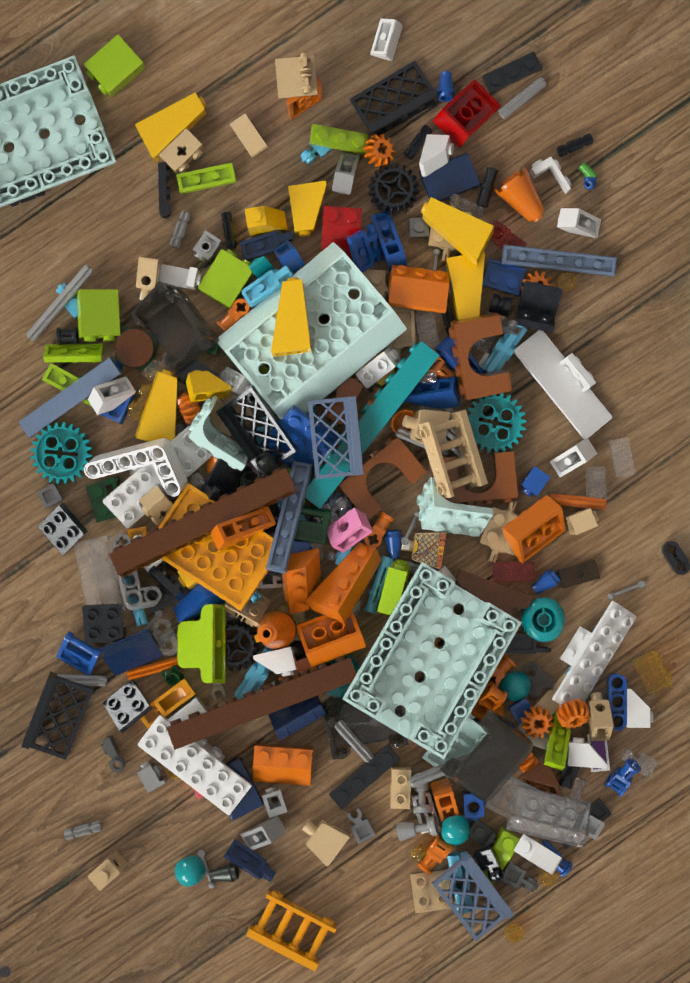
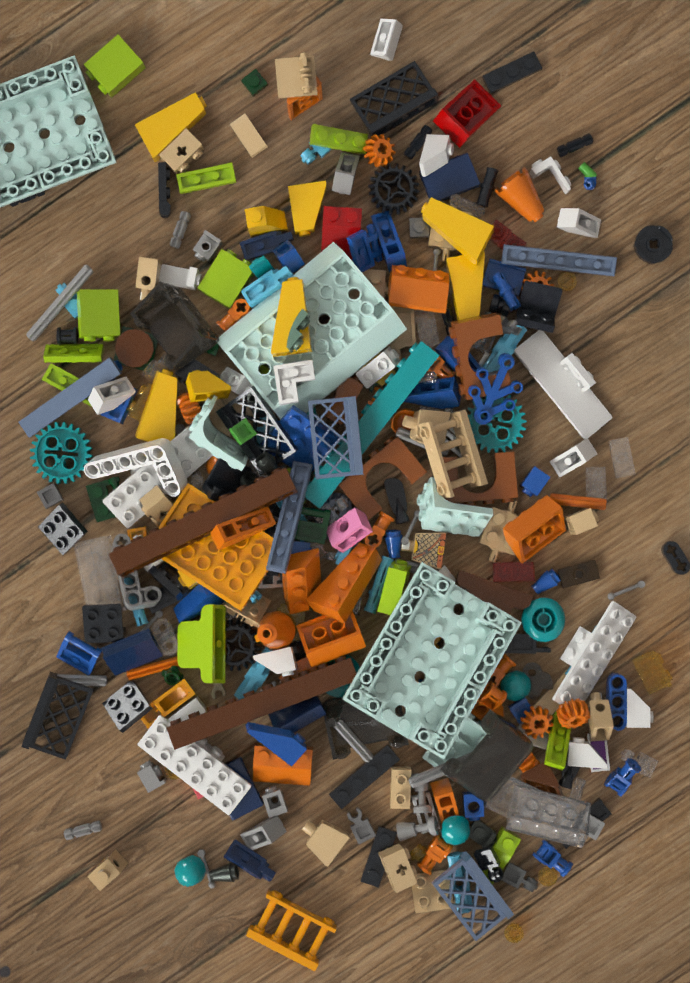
dark grey plate [102,735,126,773] -> none
black axle [221,212,237,250] -> none
blue cone [437,71,455,102] -> none
light grey axle [498,77,547,119] -> none
white slope [513,834,562,875] -> none
none -> bright green plate [229,418,257,446]
none -> dark green plate [241,69,268,97]
none -> blue slope [246,722,307,767]
none -> white plate [273,360,316,405]
none -> sand green slope [287,309,310,353]
none -> black plate [360,825,397,888]
none -> tan brick [378,843,418,893]
none -> black piece [384,478,410,525]
none -> blue plant [468,353,523,425]
none -> blue pin [493,272,521,311]
none -> black plate [633,225,673,265]

